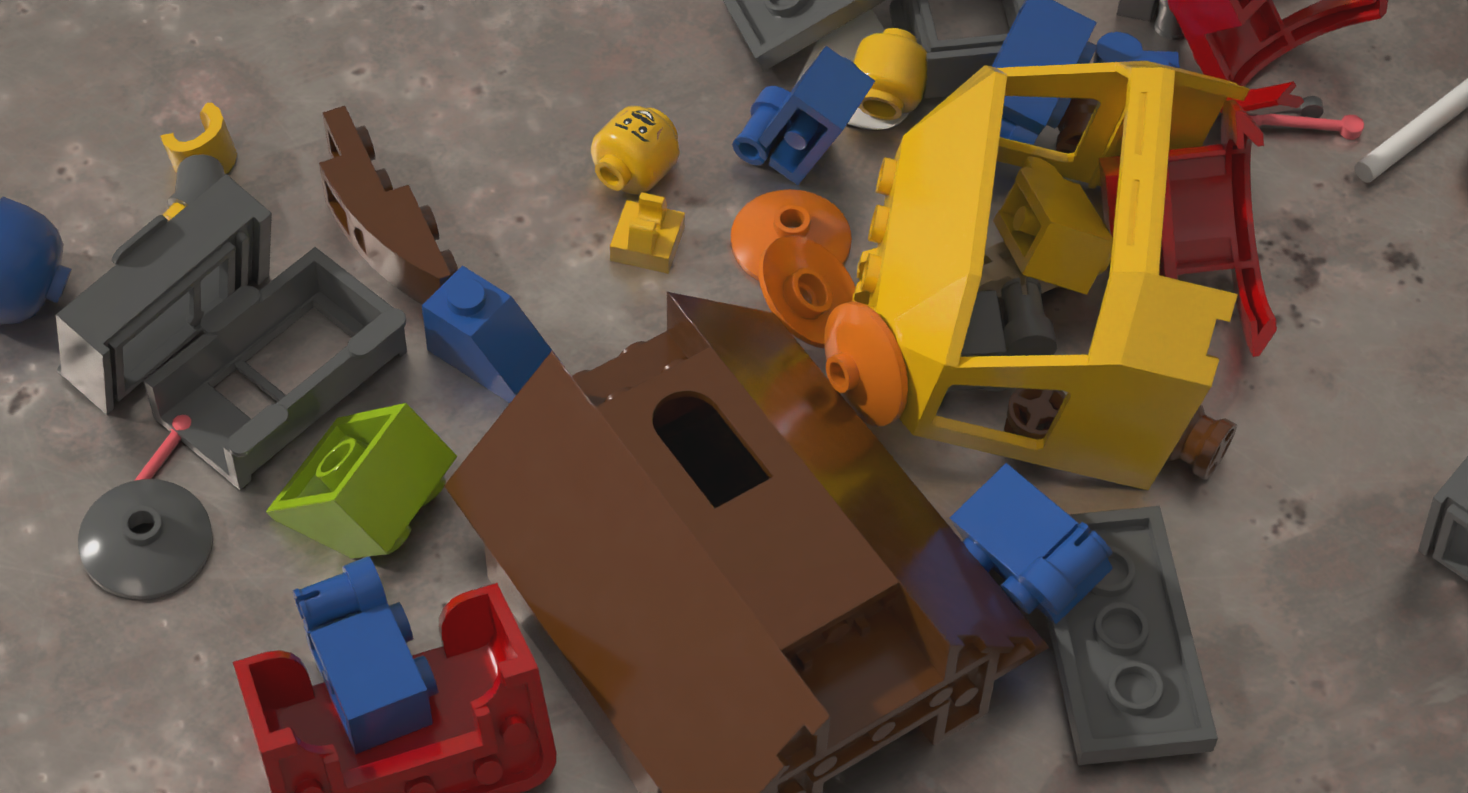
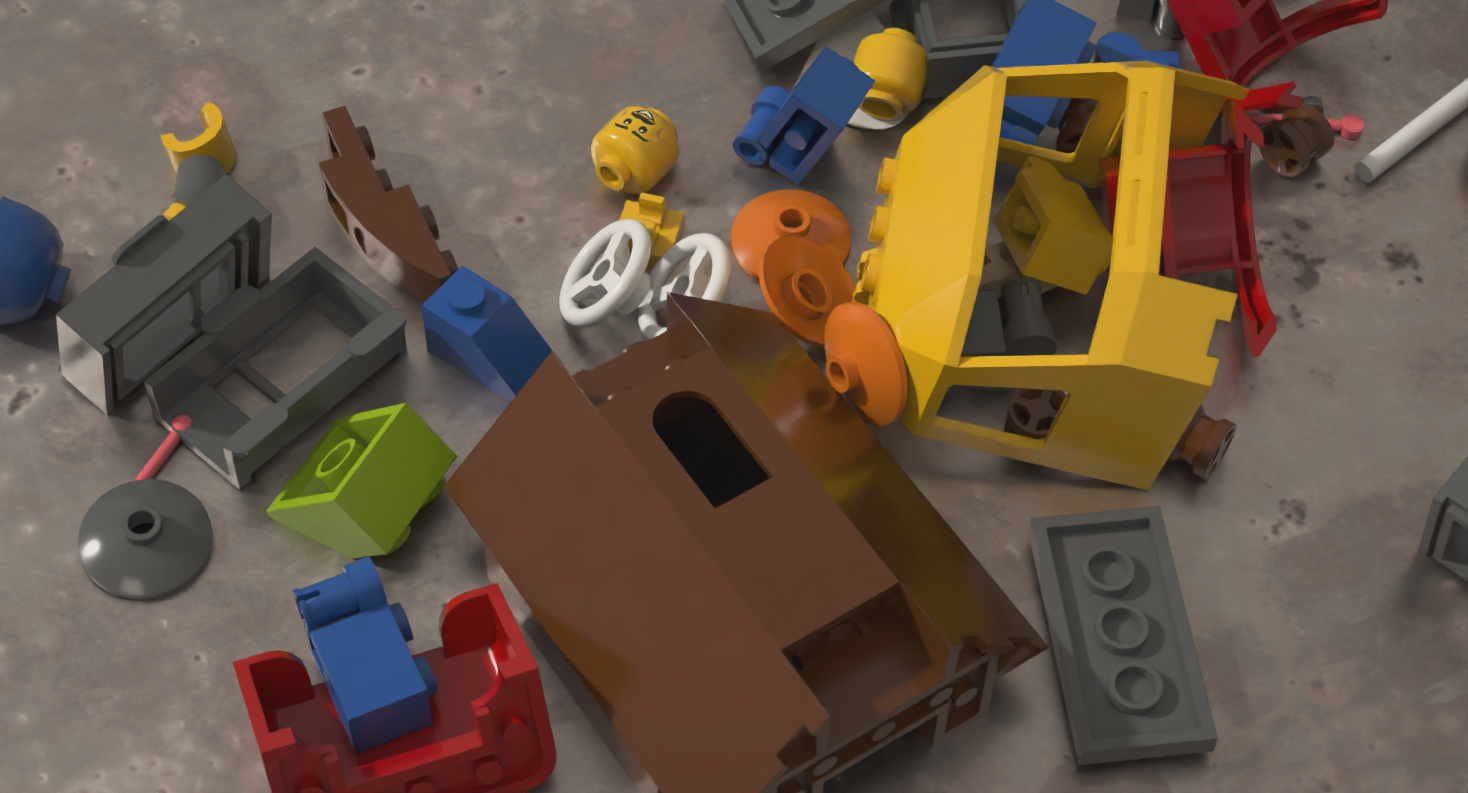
blue hinge [950,463,1113,624] -> none
none -> white piece [559,219,651,327]
none -> white piece [638,233,731,340]
none -> reddish brown wheel [1259,103,1334,177]

